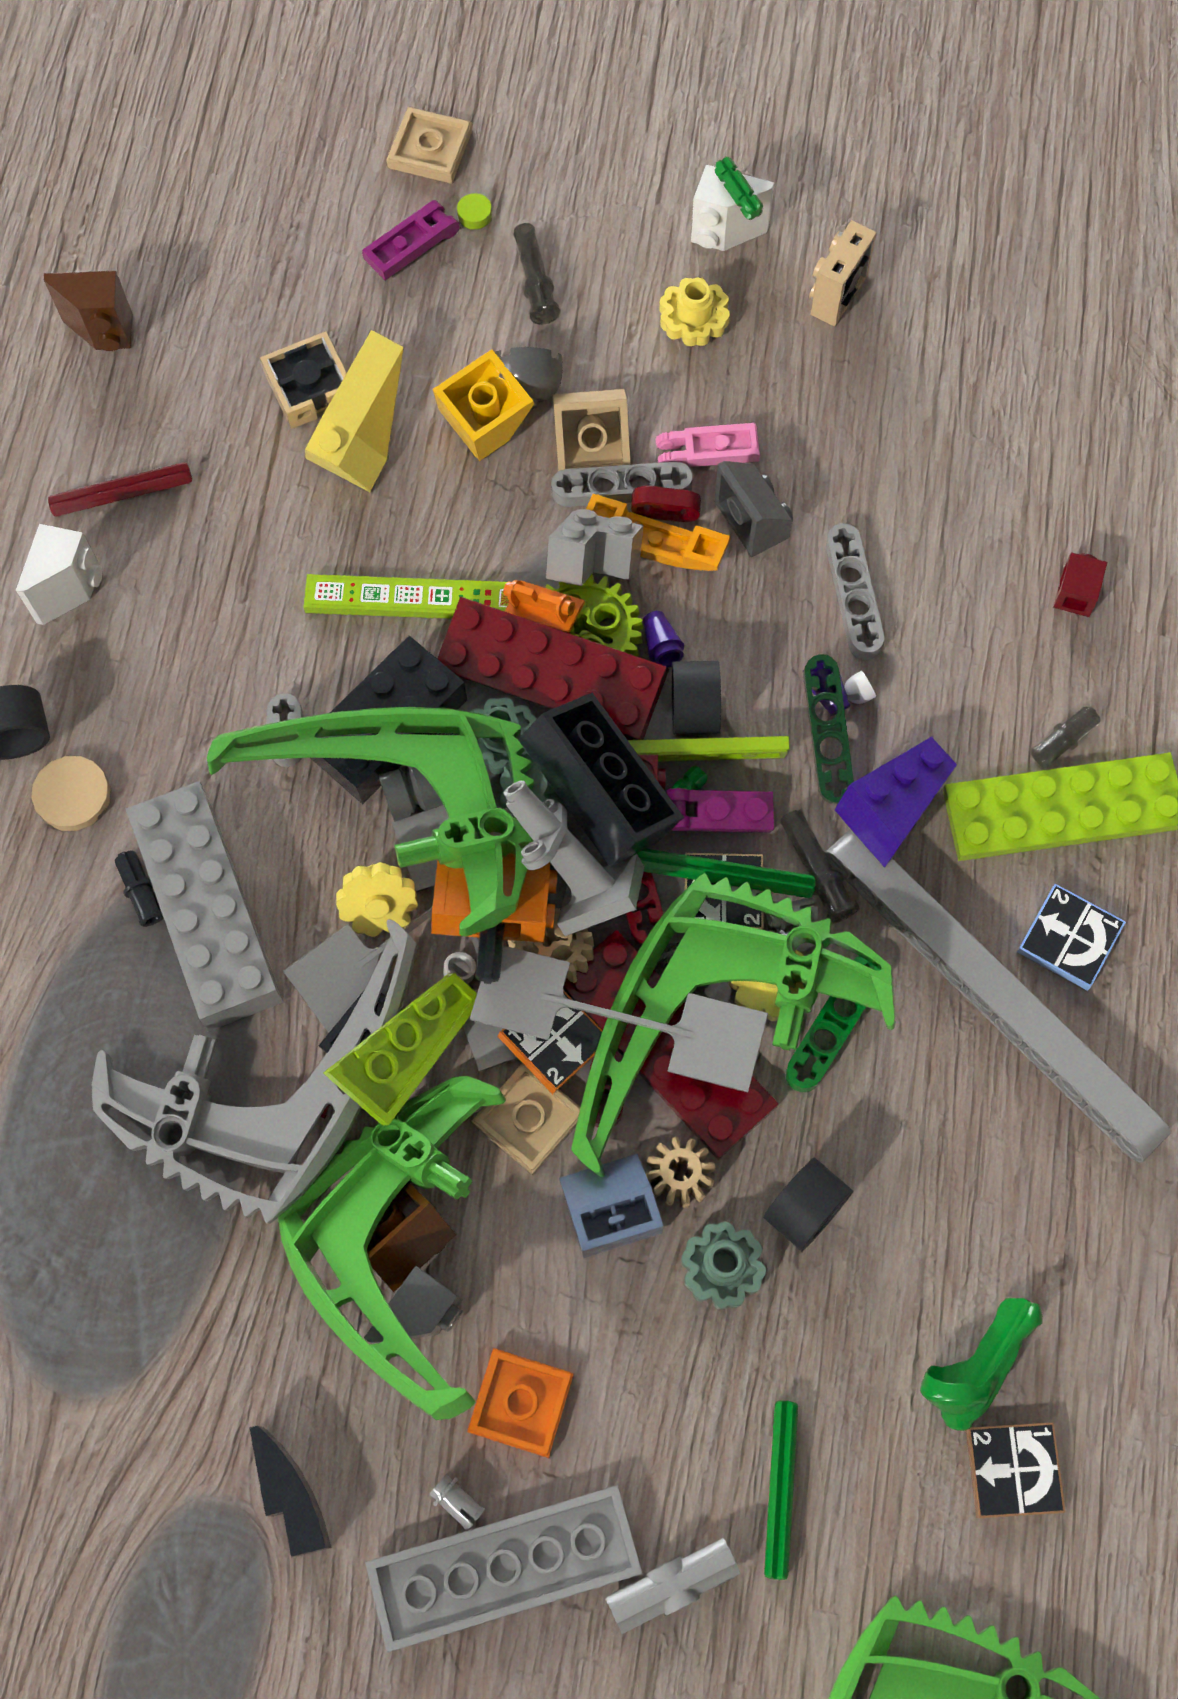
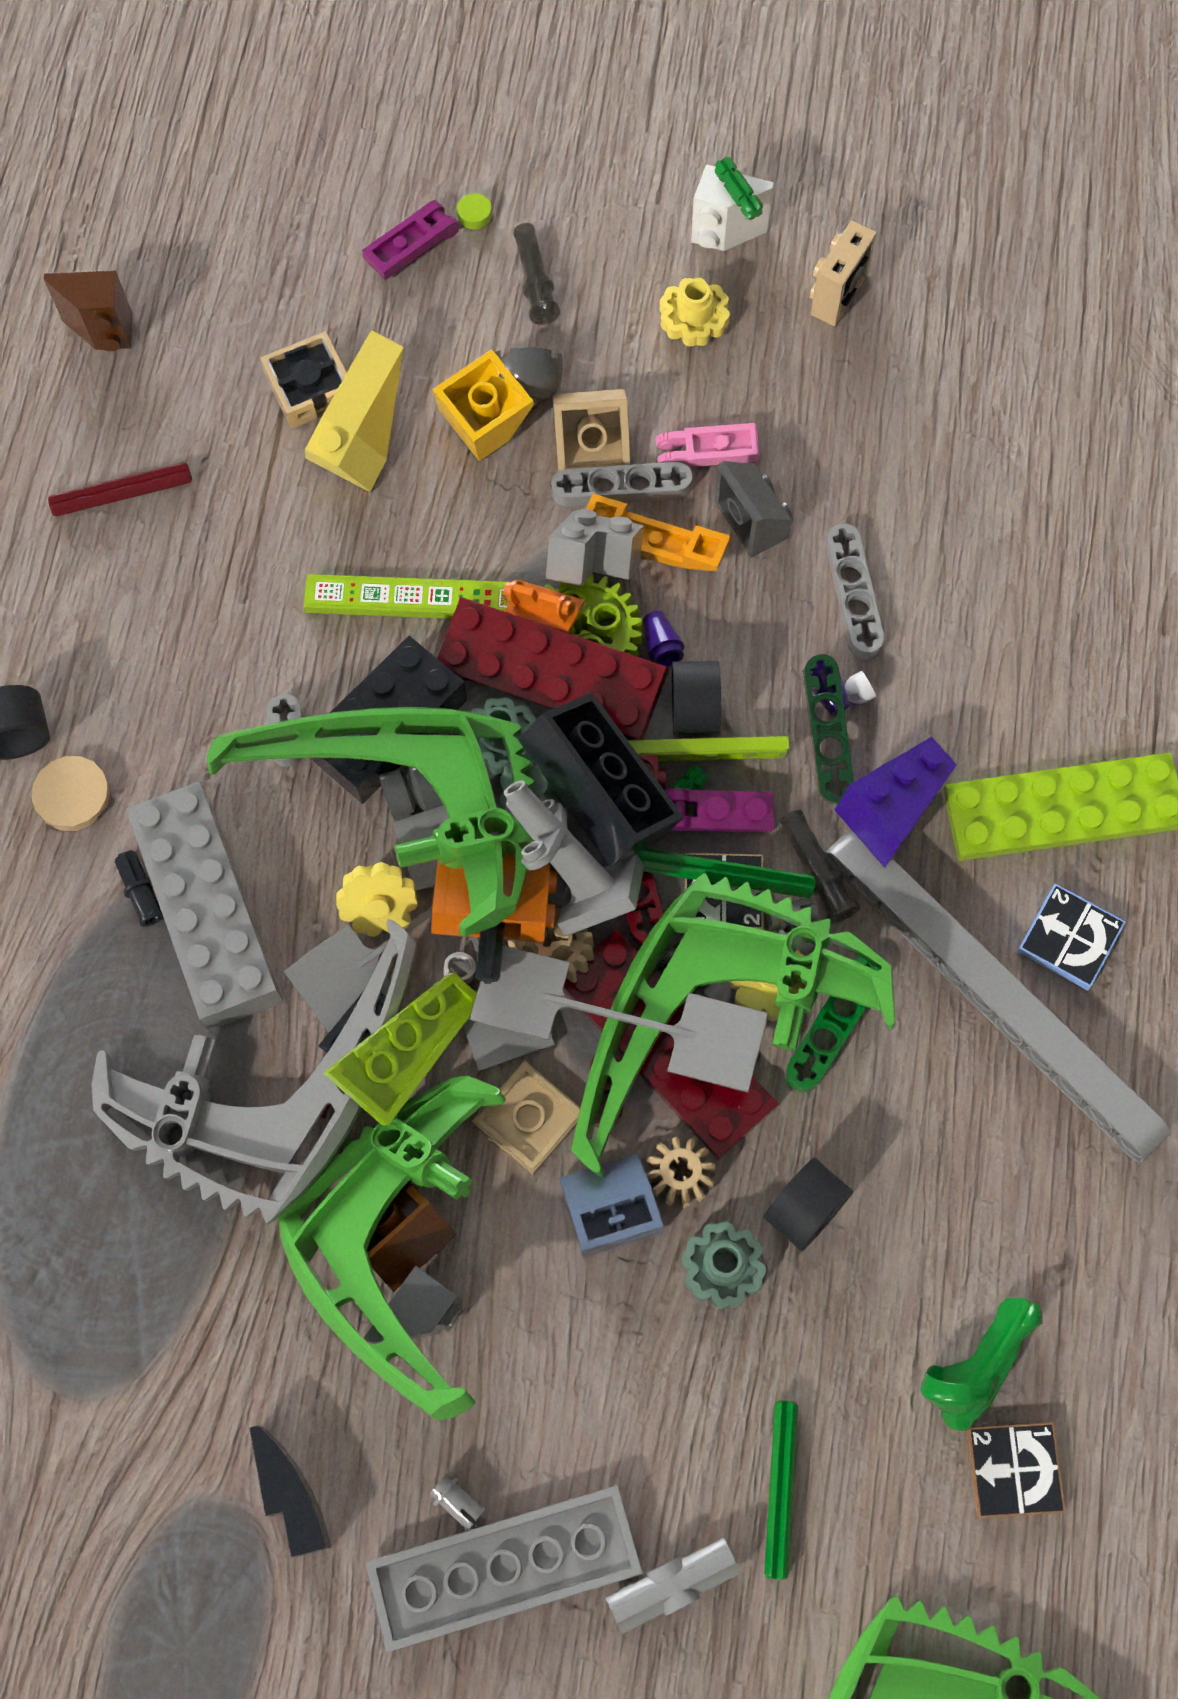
white slope [16,524,102,625] -> none
tan tile [386,107,473,184] -> none
orange tile [467,1348,574,1458] -> none
tile [497,990,602,1095] -> none
dark red beam [631,486,701,522] -> none
clear smoke axle [1031,706,1101,768] -> none
dark red brick [1053,552,1108,617] -> none

